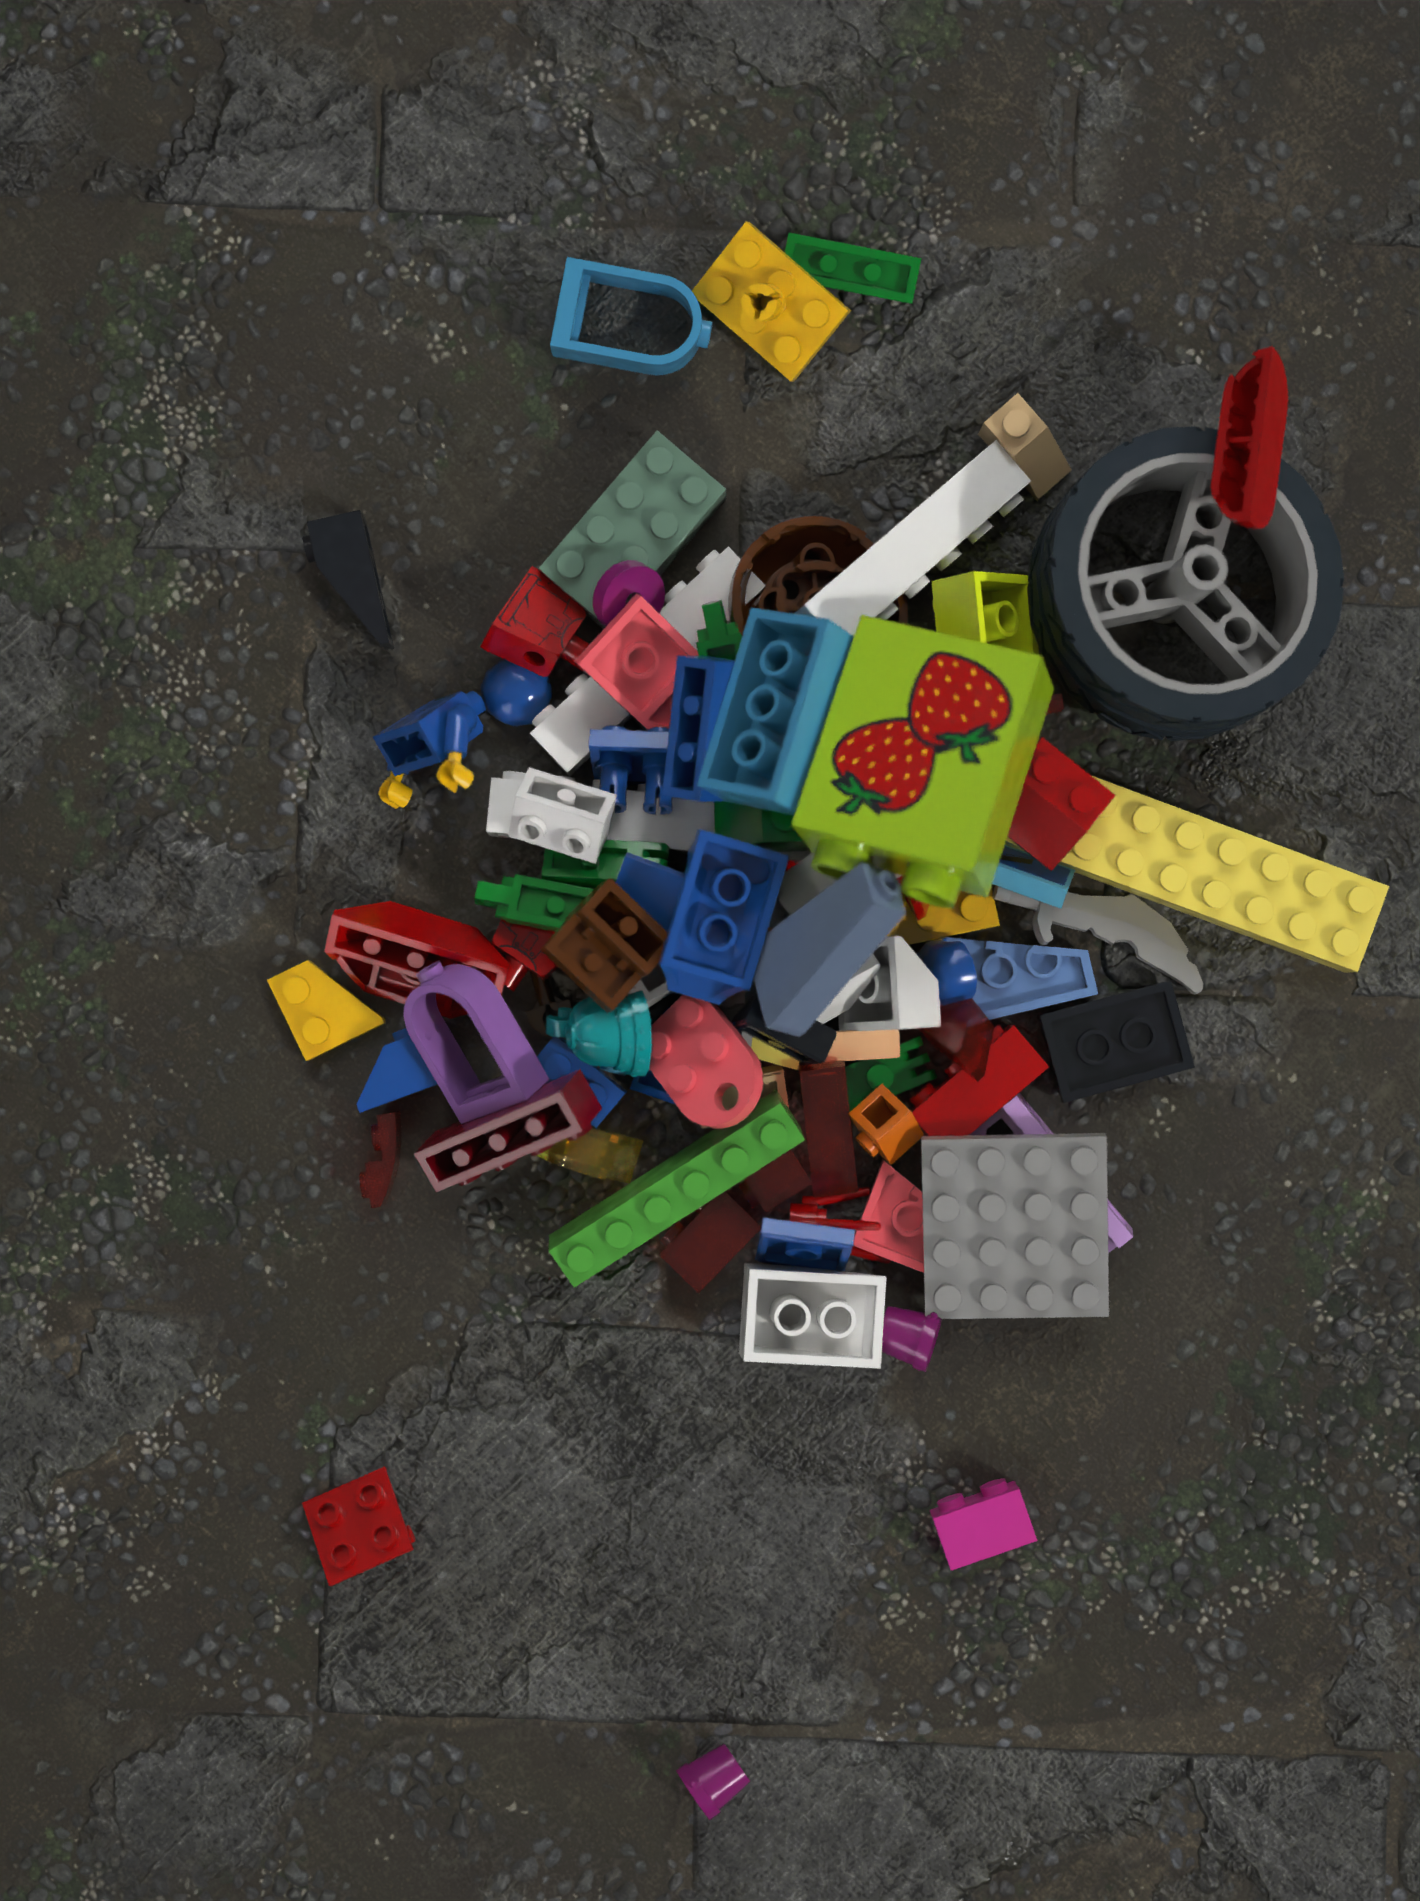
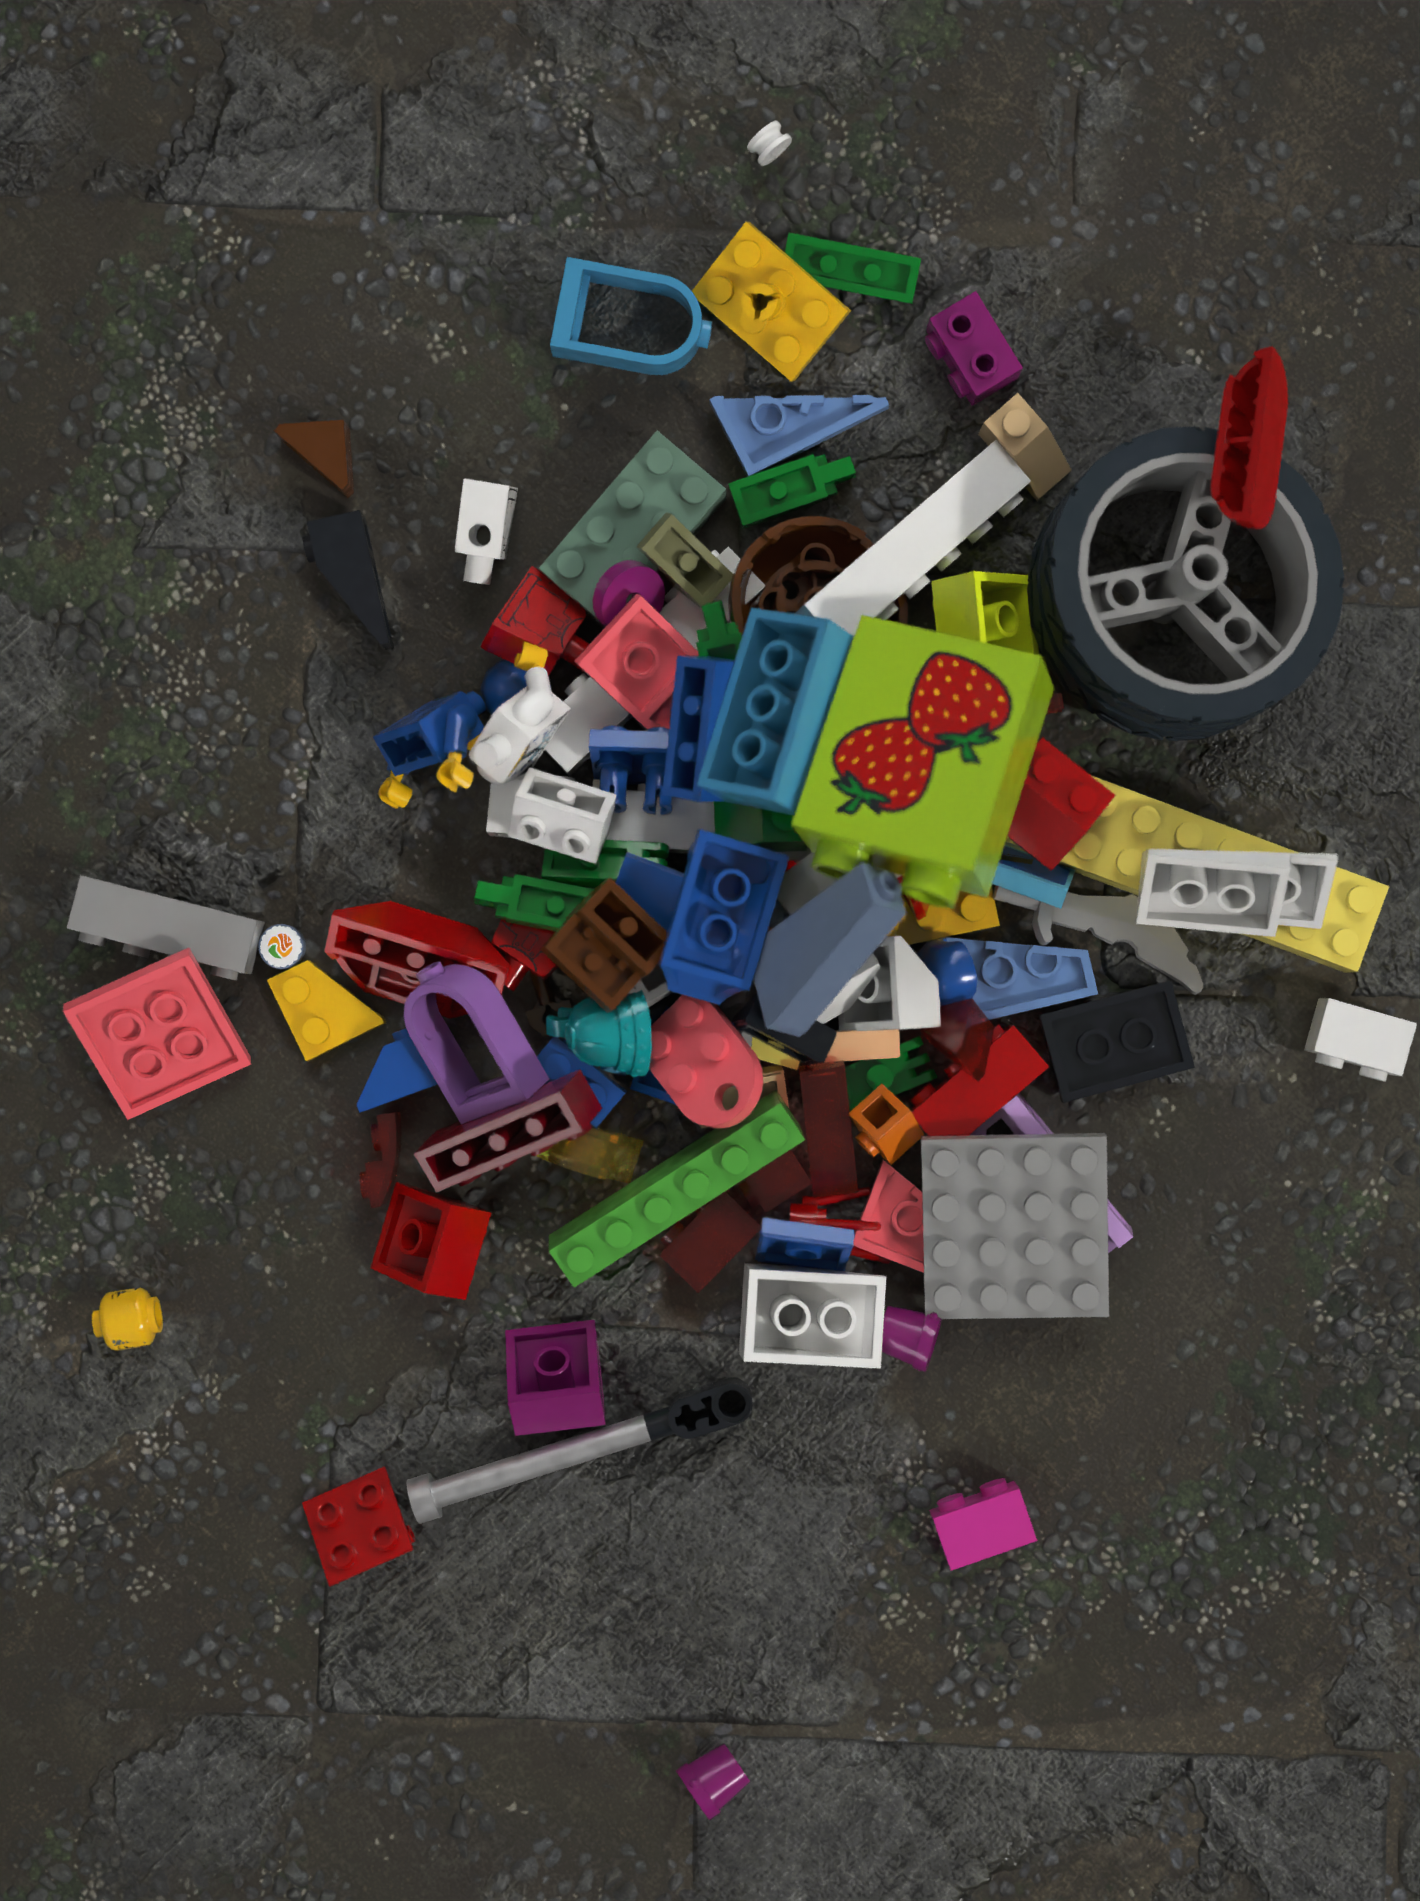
none -> coral plate [63,947,251,1120]
none -> light grey brick [67,875,265,980]
none -> yellow head [92,1288,163,1351]
none -> tile [258,924,306,969]
none -> reddish brown slope [274,419,354,498]
none -> red slope [371,1182,491,1300]
none -> flat silver piece [406,1377,753,1524]
none -> white torso [455,479,518,585]
none -> white torso [467,641,571,785]
none -> magenta slope [505,1320,606,1436]
none -> olive slope [636,512,733,609]
none -> medium blue wing [709,395,889,477]
none -> green hinge [728,454,856,529]
none -> white bush [747,121,792,166]
none -> magenta brick [924,291,1023,406]
none -> white slope [1136,849,1338,937]
none -> white brick [1304,998,1417,1082]

